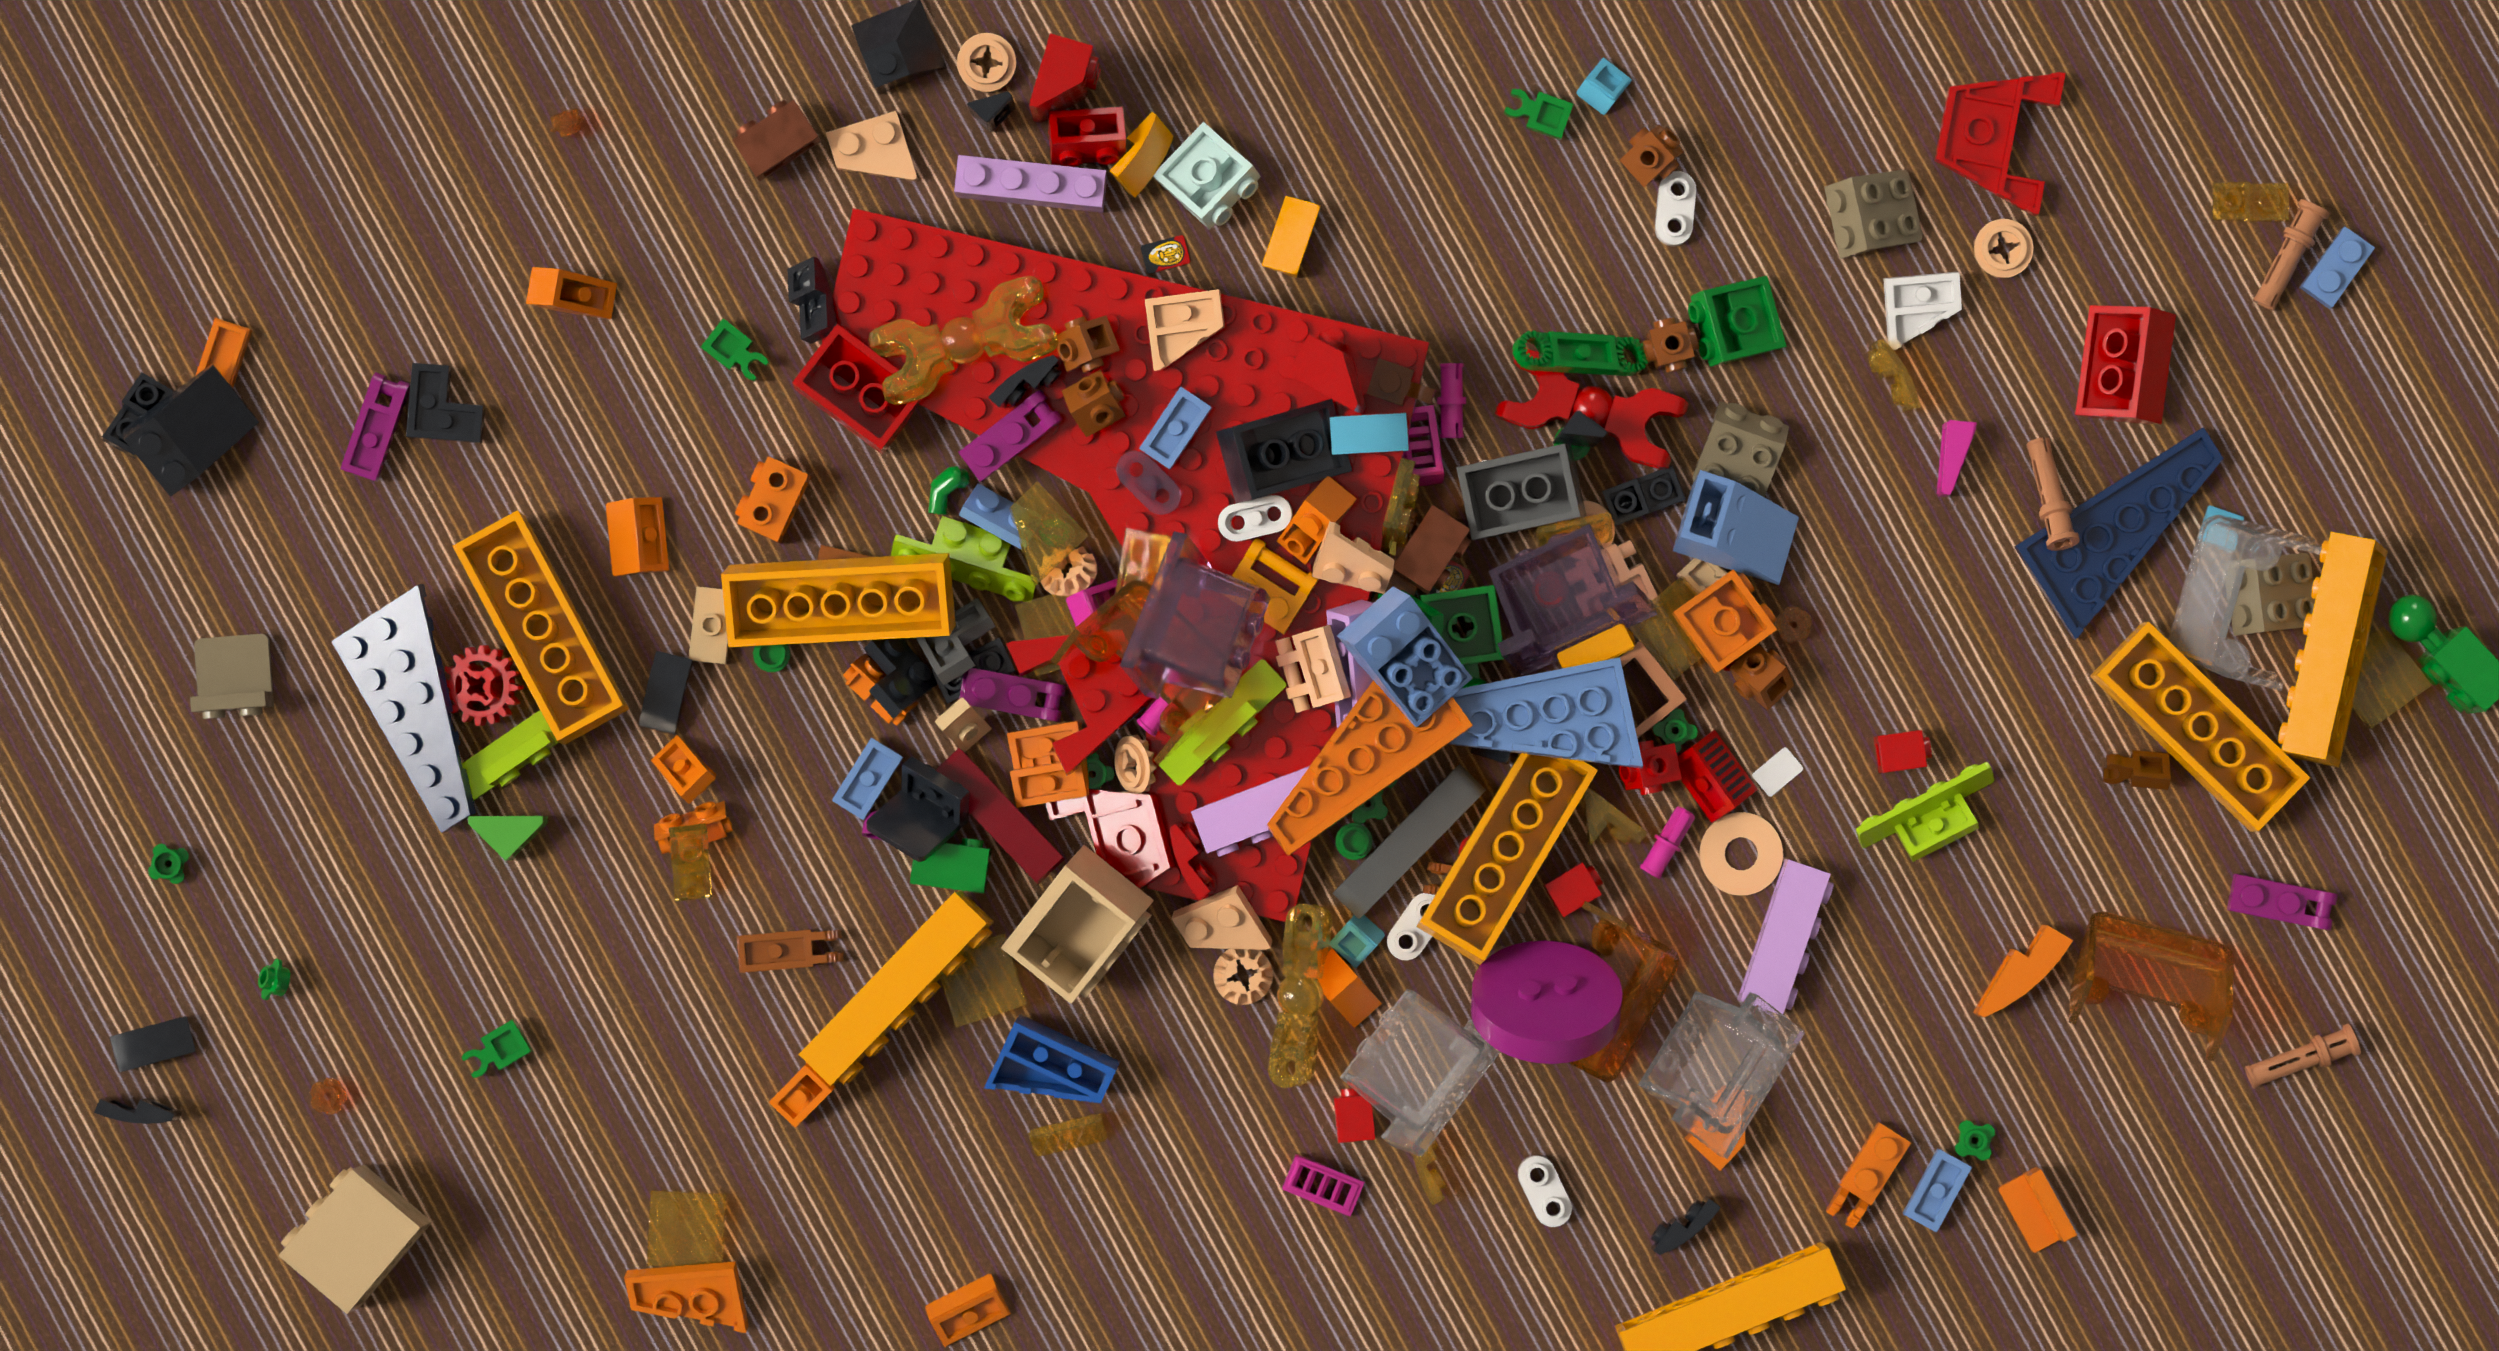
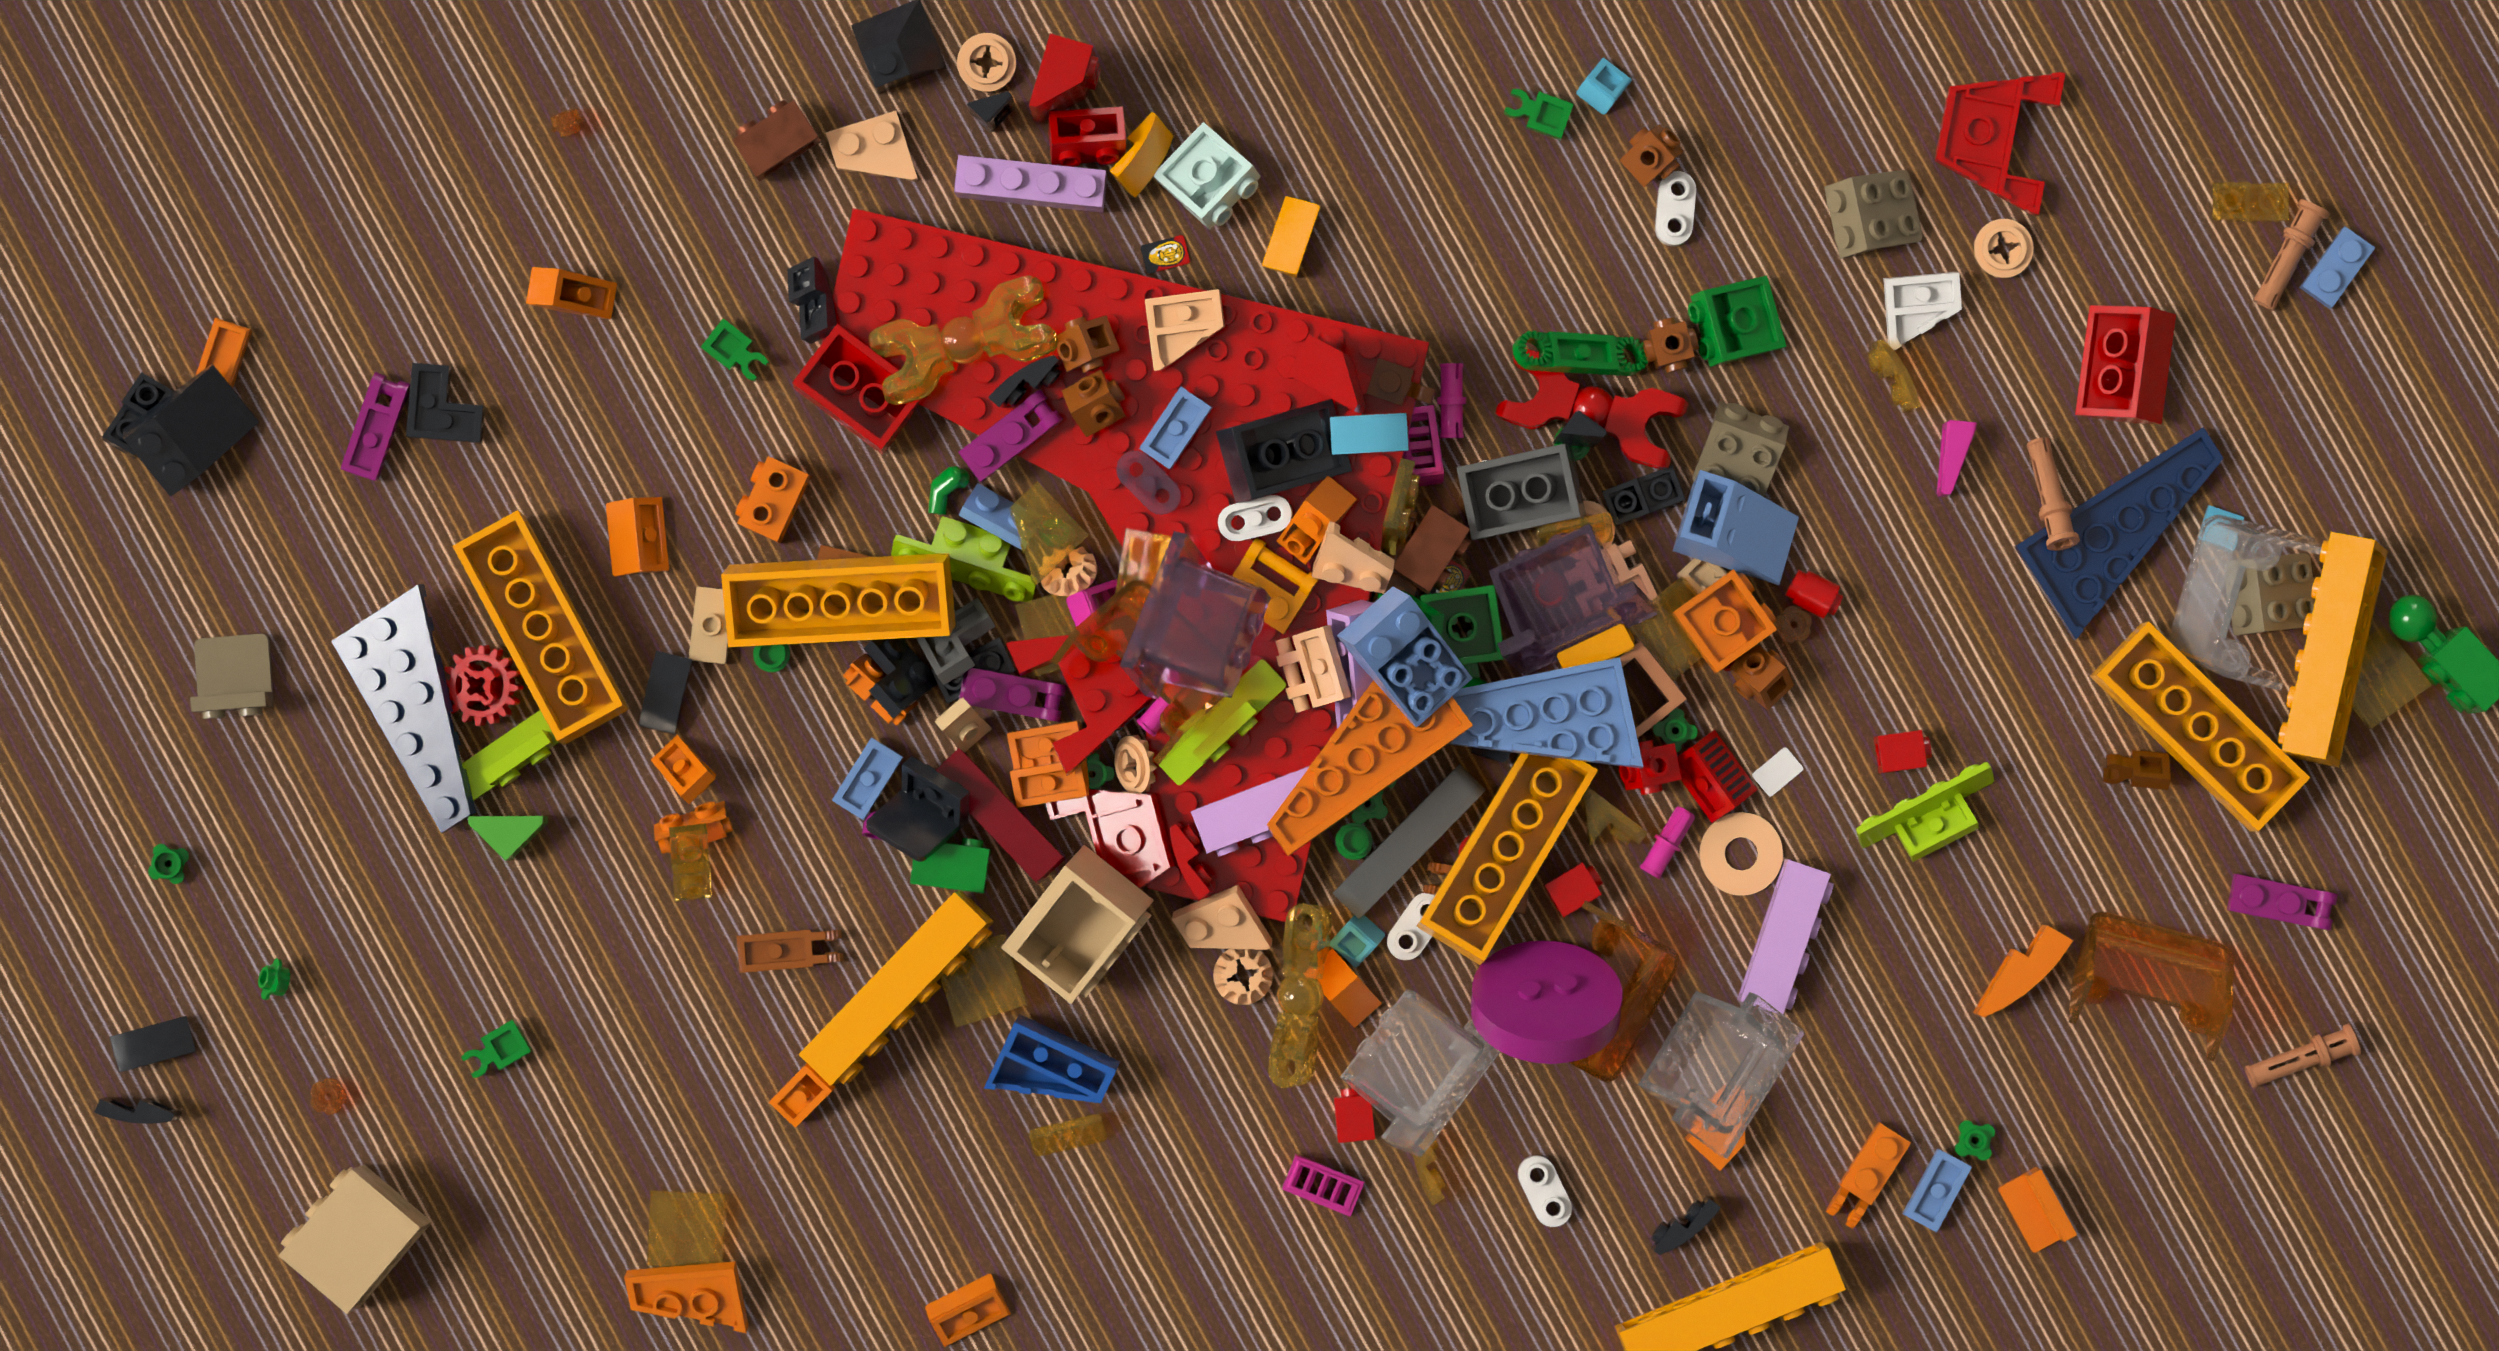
none -> red brick [1785,569,1843,619]

